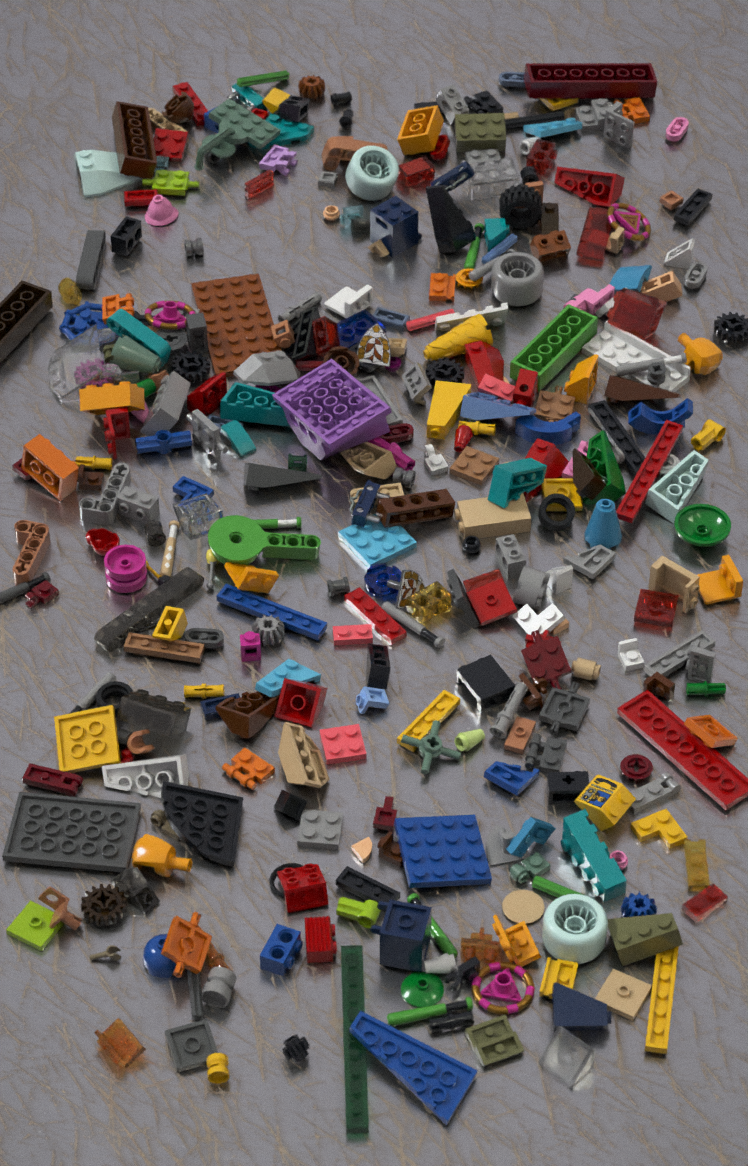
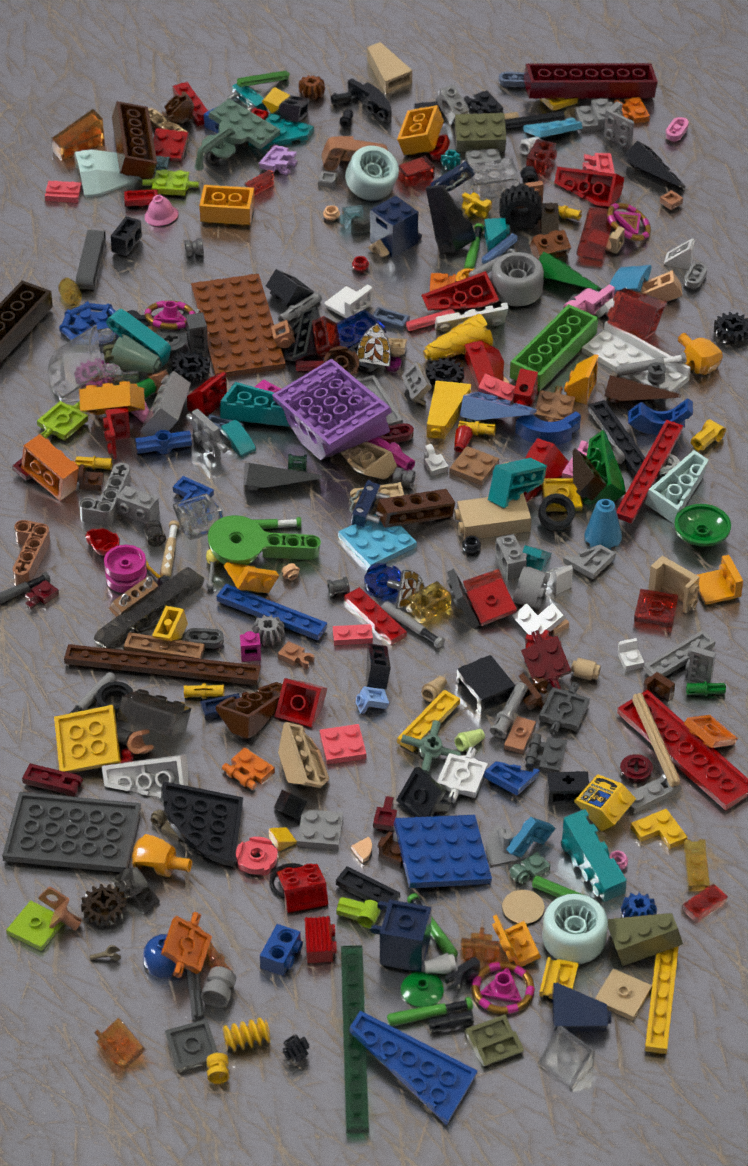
orange plate [102,293,135,324] -> none
light grey wedge [233,350,301,386] -> none
medium azure wing [255,659,321,698] -> none
black plate [673,188,712,226] -> none
none -> lime plate [37,400,89,440]
none -> coral plate [45,181,82,203]
none -> clear orange wedge [51,109,105,162]
none -> reddish brown plate [64,644,261,685]
none -> medium nougat piece [109,576,158,619]
none -> light orange brick [199,185,255,225]
none -> yellow piece [222,1017,271,1052]
none -> coral plate [236,837,278,875]
none -> black slope [265,269,315,307]
none -> yellow slope [268,827,297,851]
none -> nougat plate [278,641,315,669]
none -> light nougat plate [282,563,300,581]
none -> black slope [348,78,392,124]
none -> red plate [352,256,369,272]
none -> tan slope [367,42,412,94]
none -> black bracket [396,767,451,817]
none -> red wedge [421,271,499,311]
none -> tan cone [421,676,447,702]
none -> white plate [437,747,488,803]
none -> teal gear [441,150,461,170]
none -> yellow hips [462,192,492,219]
none -> teal slope [523,545,552,571]
none -> green wedge [539,251,602,292]
none -> yellow pin [558,205,582,221]
none -> coral plate [582,153,615,174]
none -> black wedge [624,140,686,189]
none -> tan axle [632,693,680,787]

